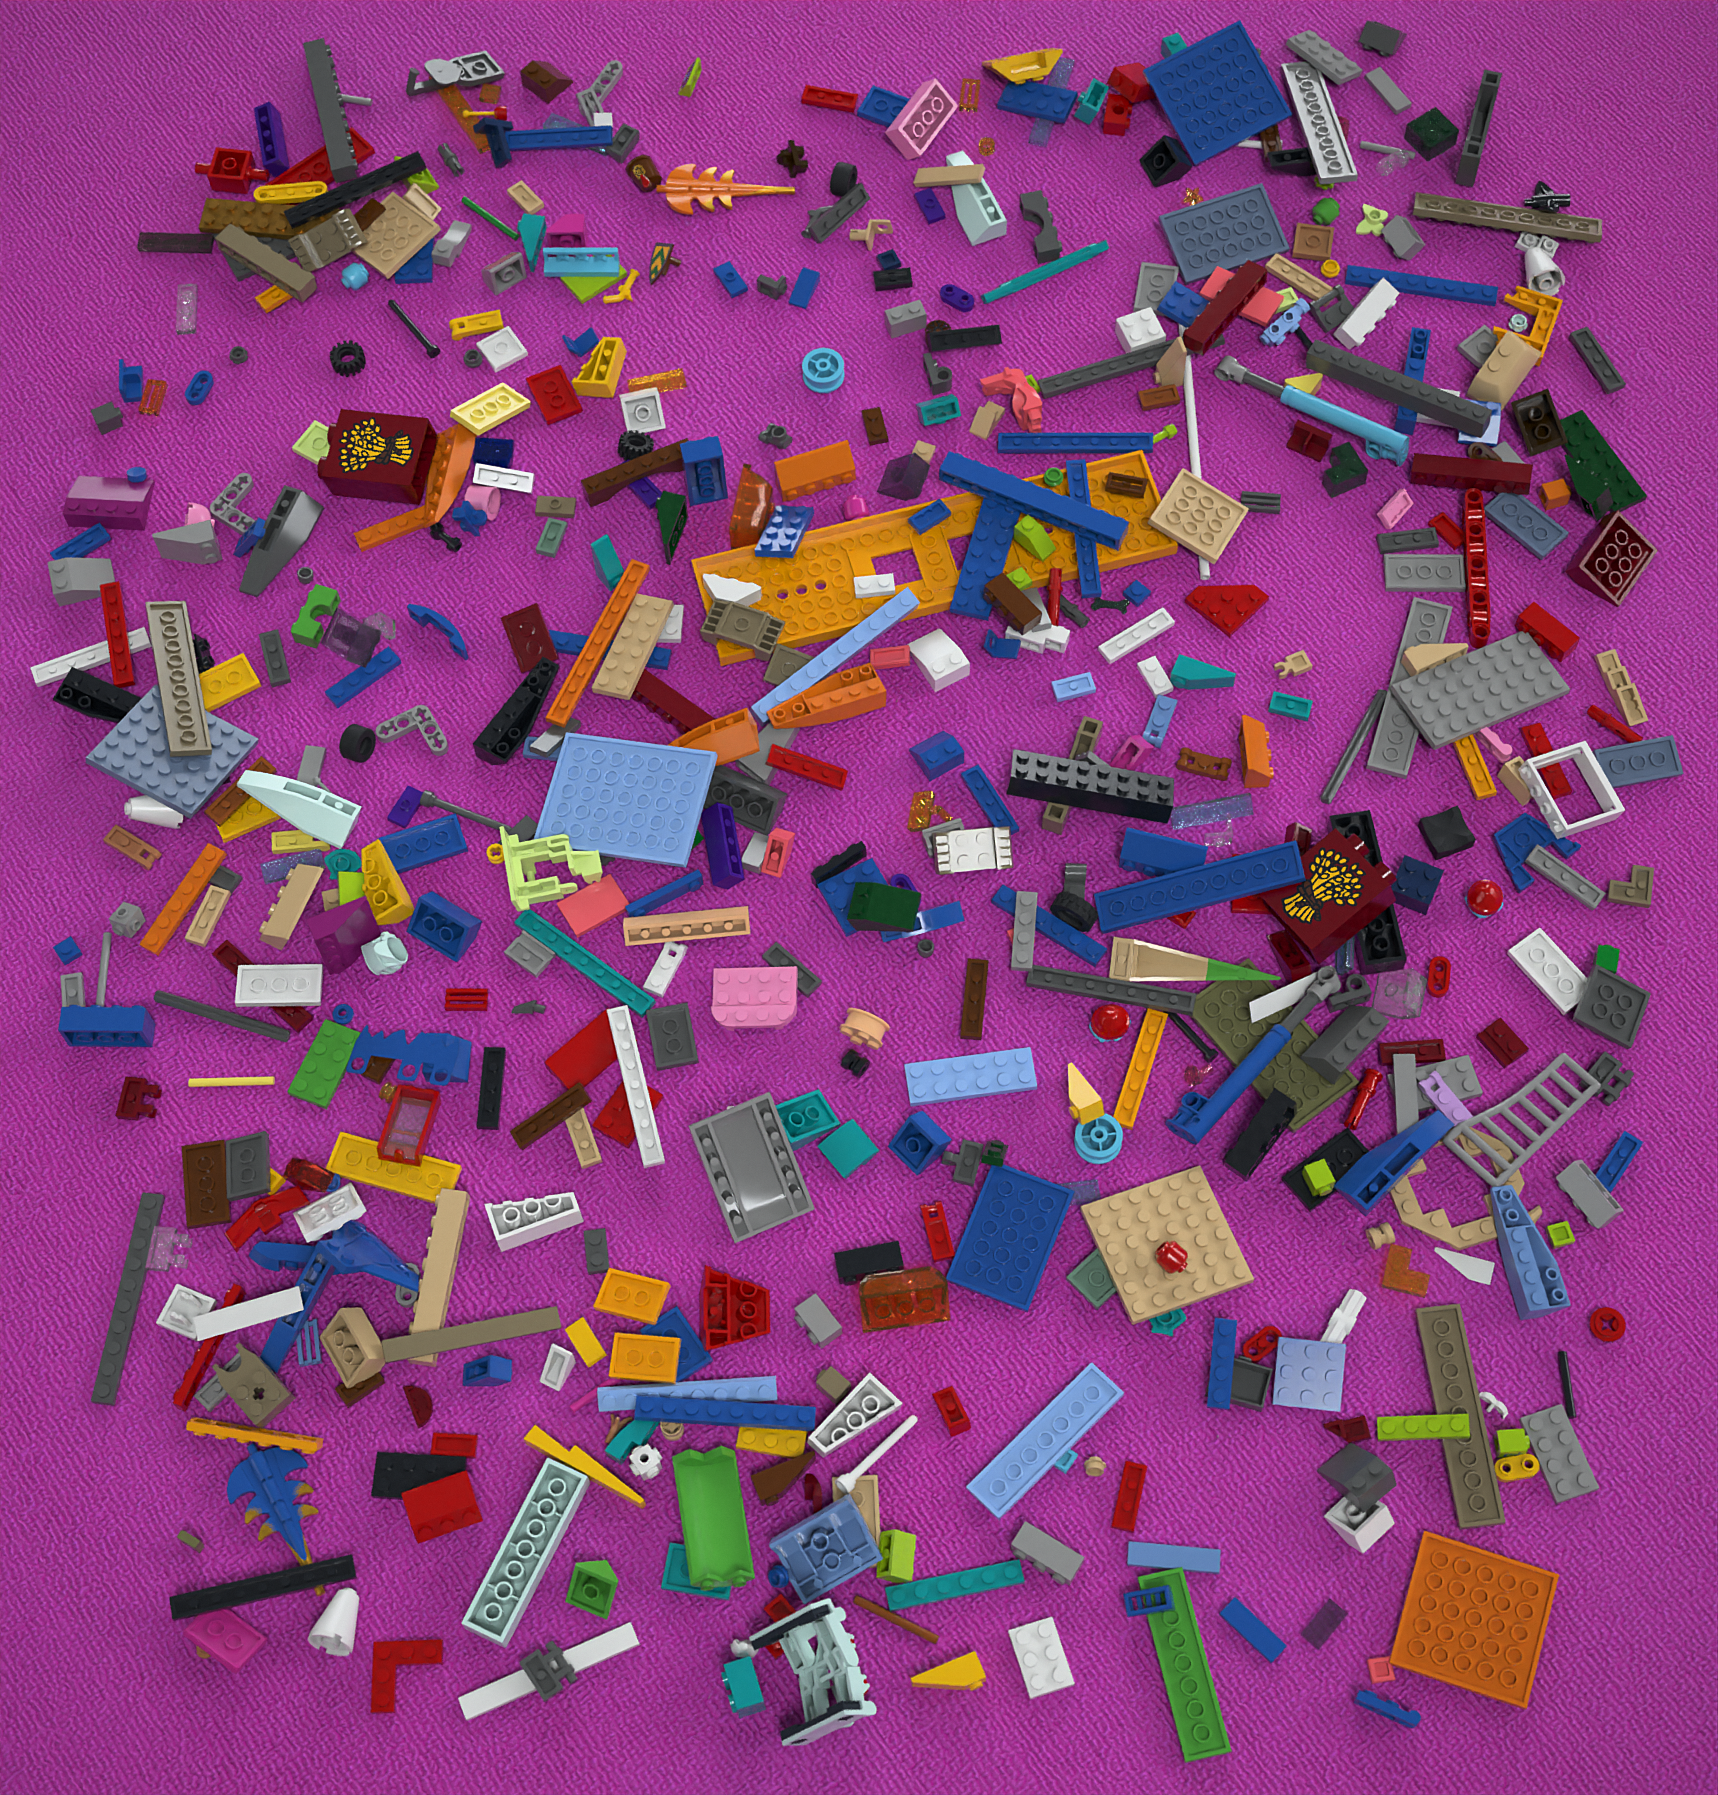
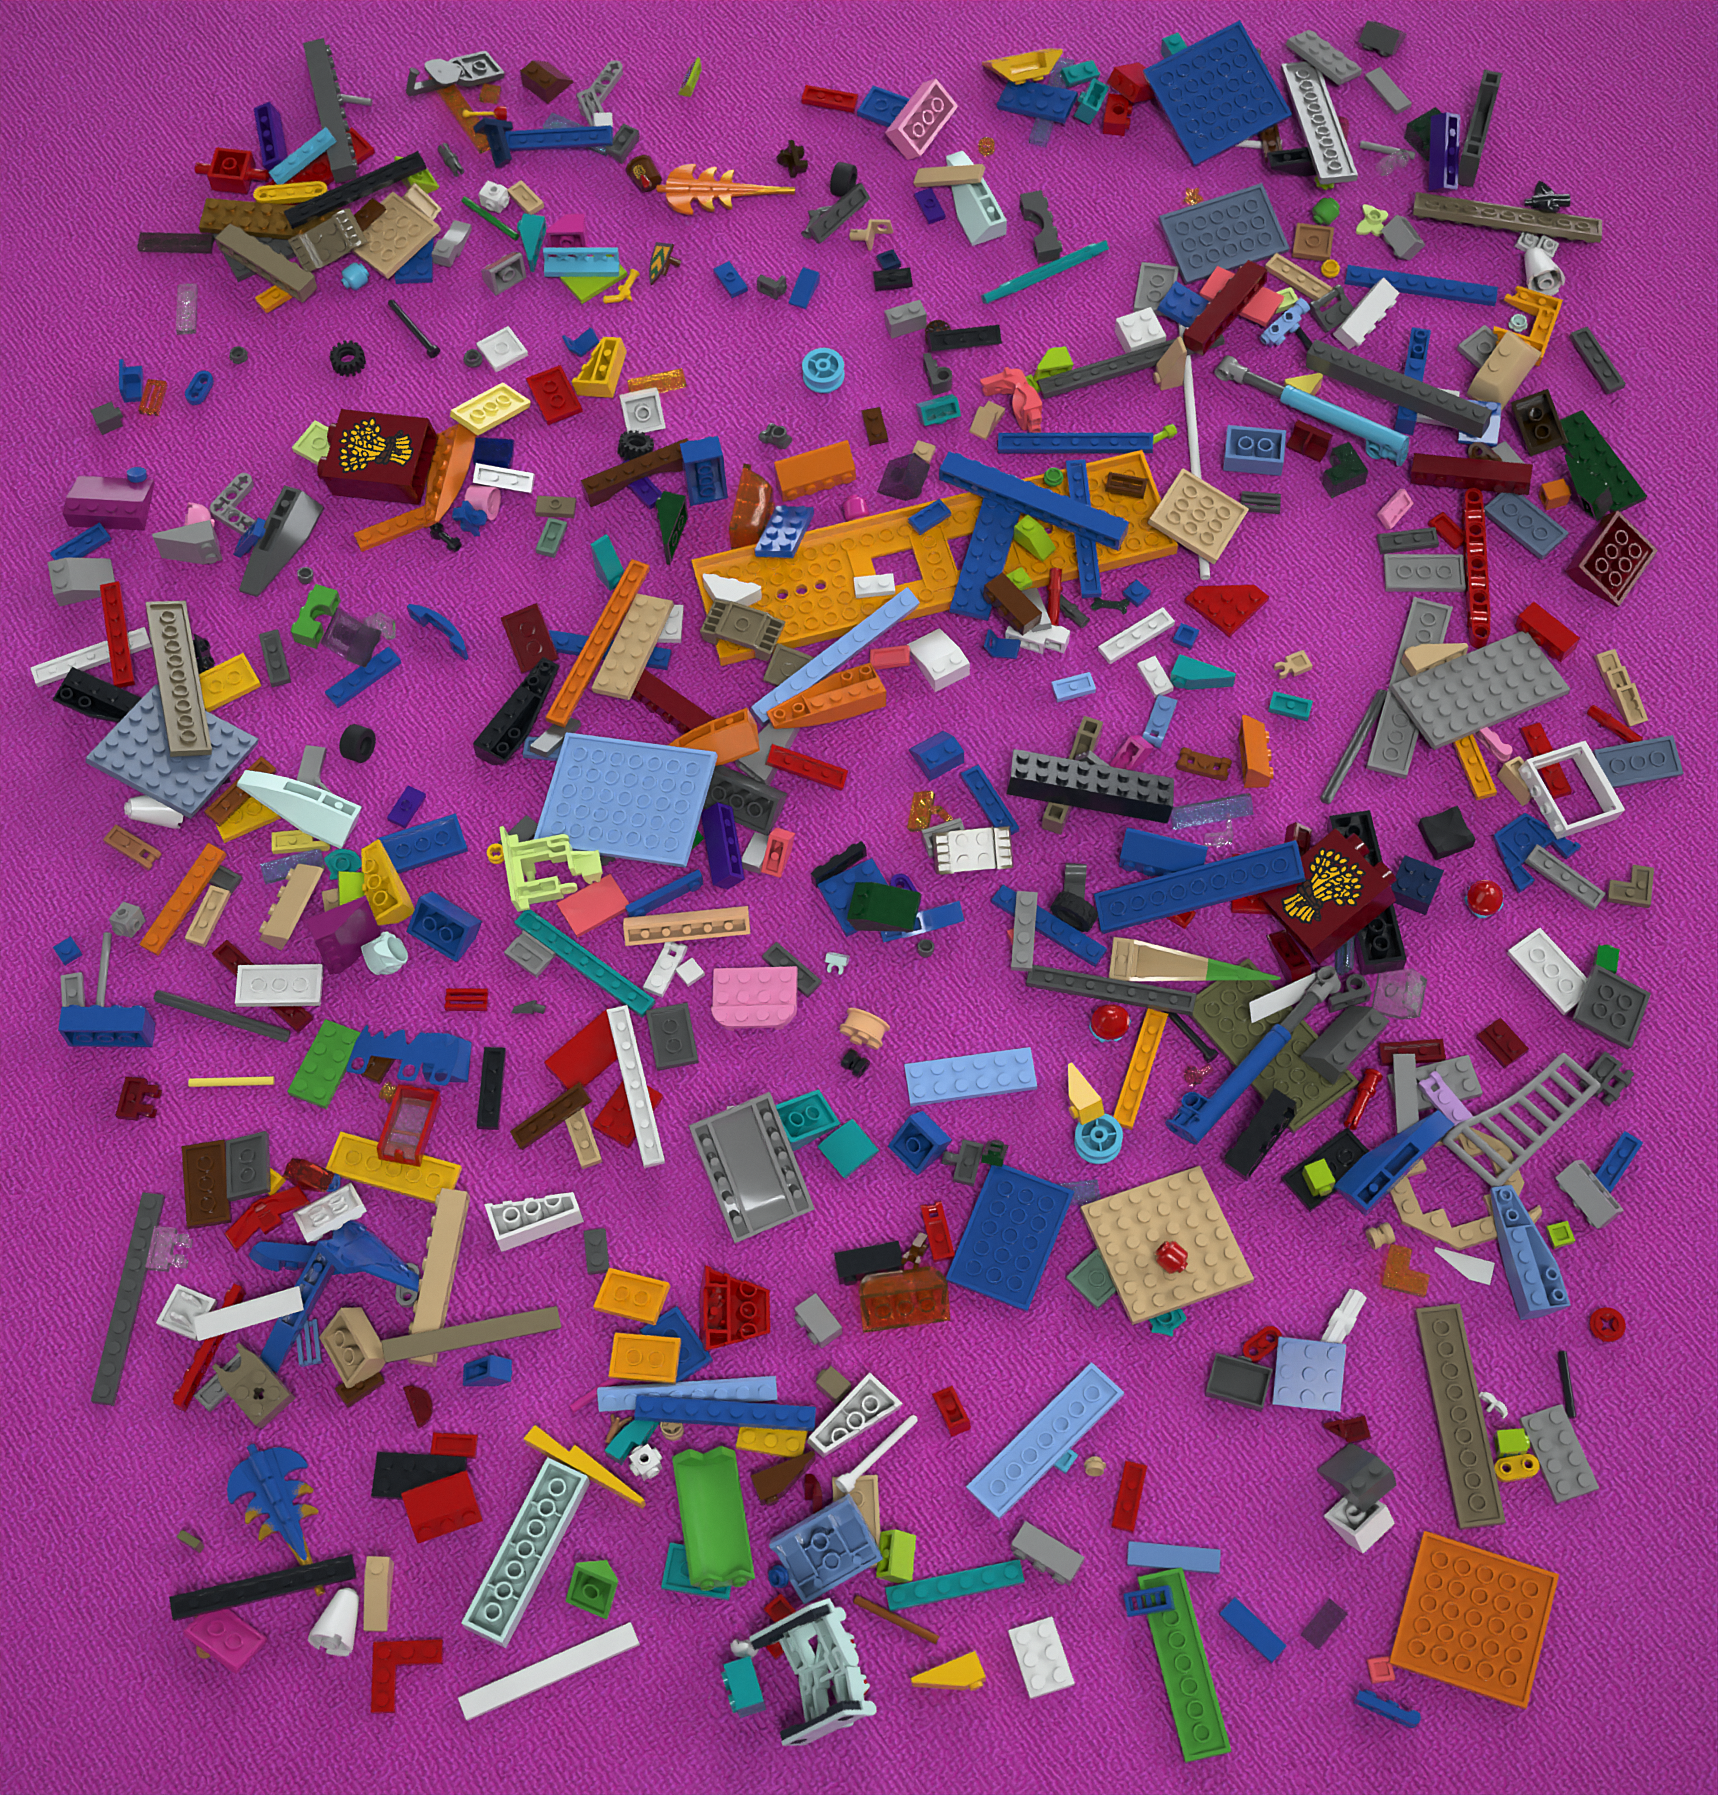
light orange plate [186,1417,324,1454] -> none
blue plate [333,1004,354,1025] -> none
light grey beam [376,705,449,756] -> none
dark grey piece [420,790,512,833] -> none
yellow plate [449,309,504,341] -> none
dark grey plate [519,1640,578,1702] -> none
white slope [539,1344,576,1391] -> none
yellow slope [565,1317,607,1367] -> none
dark purple plate [940,284,974,312] -> none
tile [959,78,981,112] -> none
reddish brown plate [960,958,989,1041] -> none
dark orange plate [1138,384,1180,411] -> none
black slope [1139,135,1193,188] -> none
blue plate [1207,1318,1237,1410] -> none
lime plate [1377,1414,1470,1441] -> none
red plate [1427,956,1451,998] -> none
none -> medium azure plate [269,127,337,185]
none -> tan slope [364,1556,394,1632]
none -> white brick [478,181,509,213]
none -> white tile [675,958,705,987]
none -> light aqua tile [825,952,850,975]
none -> reddish brown plate [901,1232,928,1270]
none -> lime slope [1033,346,1074,382]
none -> teal plate [1060,60,1101,87]
none -> blue plate [1173,623,1200,649]
none -> medium blue brick [1223,425,1286,476]
none -> dark purple brick [1429,112,1460,193]

